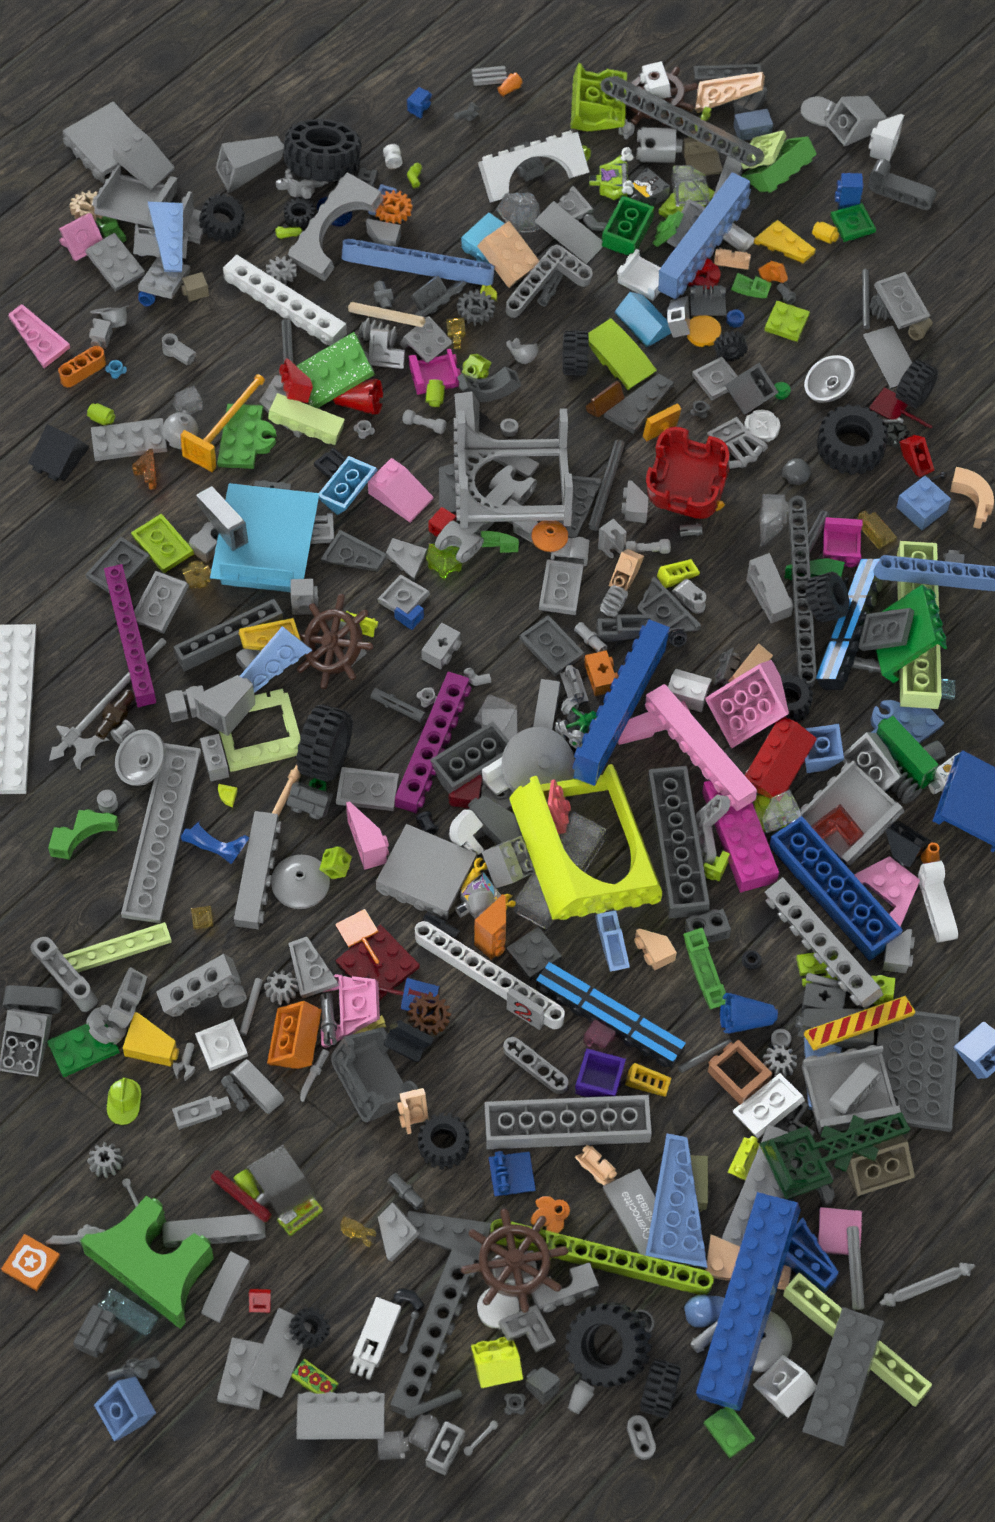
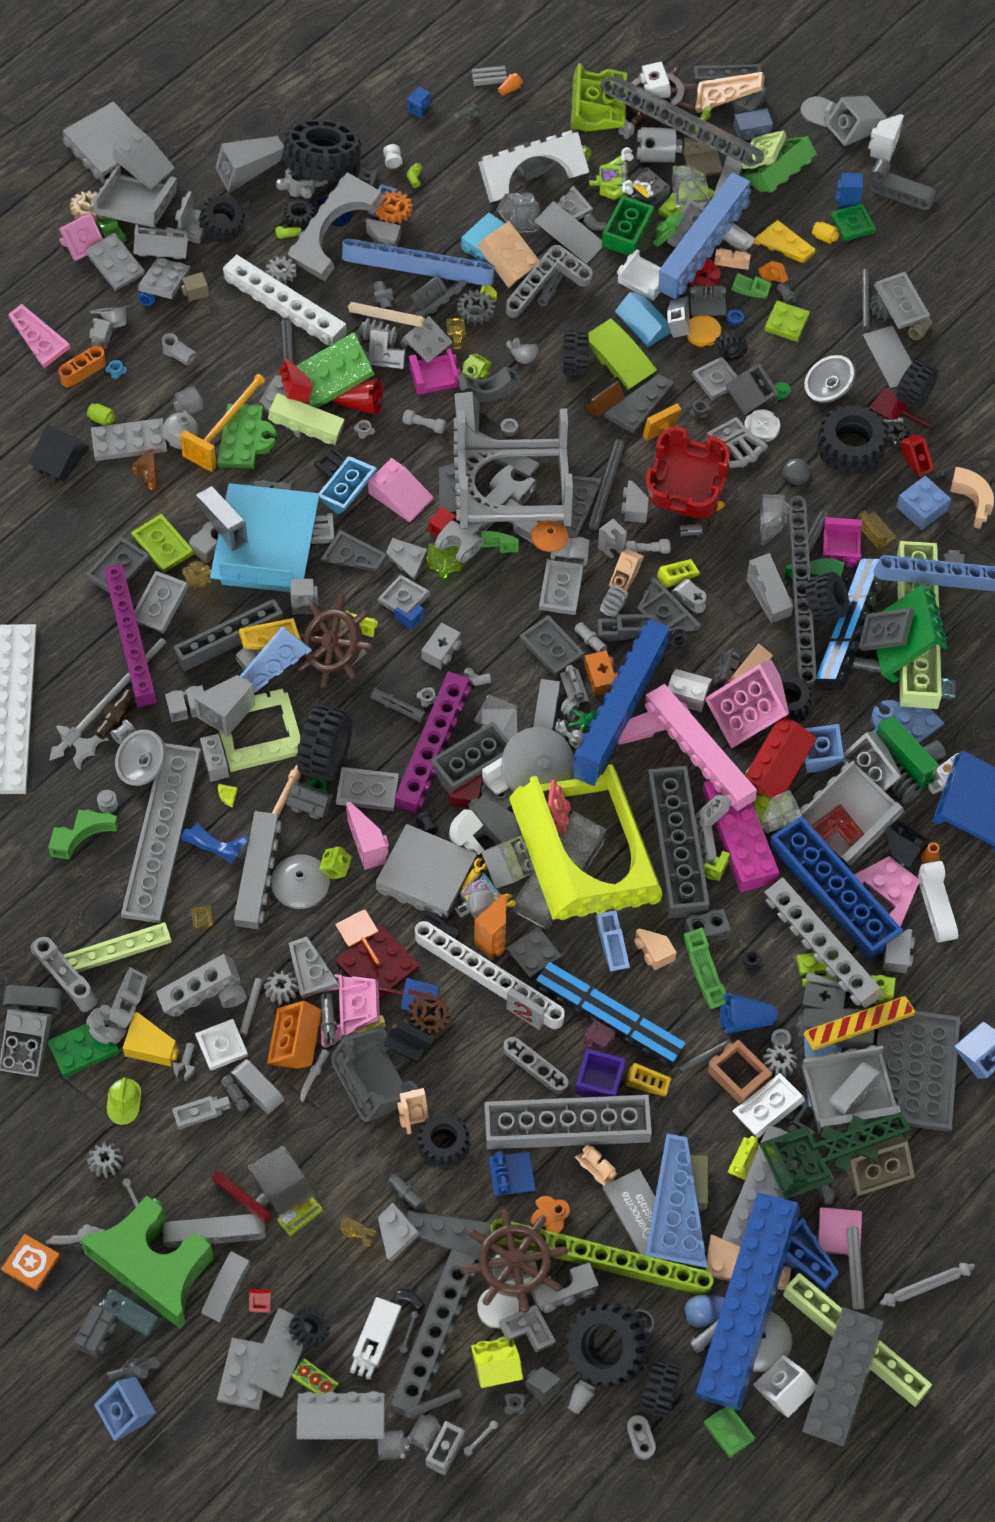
light blue wing [148,202,183,273] -> none
lime cone [233,1169,260,1200] -> none
lime brick [426,380,445,407] -> none

